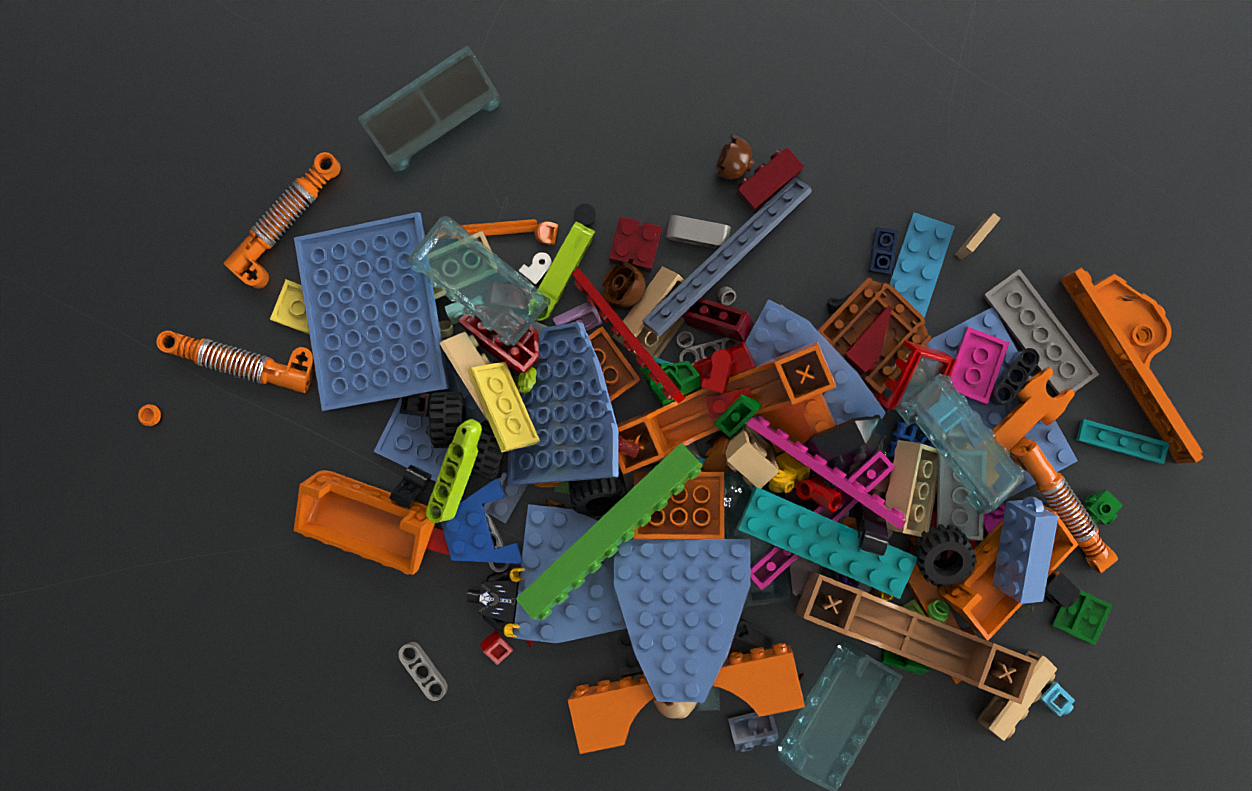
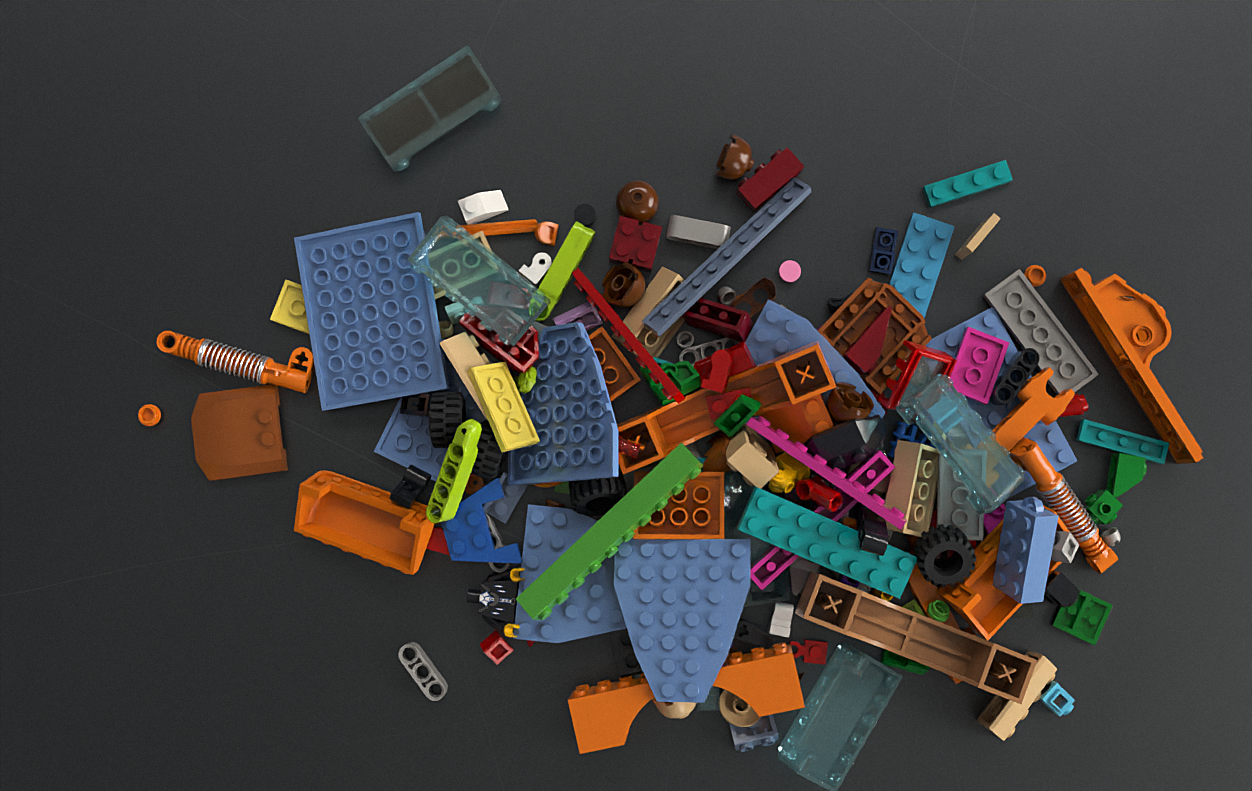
orange piece [224,152,341,289] -> none
none -> dark orange wedge [191,384,288,481]
none -> white slope [458,190,509,225]
none -> orange plate [465,474,486,494]
none -> reddish brown cylinder [616,180,659,225]
none -> tan dish [719,690,760,727]
none -> dark orange piece [730,278,776,318]
none -> white leg [767,601,794,637]
none -> bright pink tile [778,260,801,283]
none -> red plate [789,639,828,665]
none -> reddish brown cylinder [827,382,874,424]
none -> teal plate [923,160,1013,208]
none -> orange plate [1024,265,1046,287]
none -> light grey brick [1050,530,1079,563]
none -> red cone [1059,394,1089,417]
none -> light grey hinge [1100,527,1121,546]
none -> green slope [1106,453,1147,498]

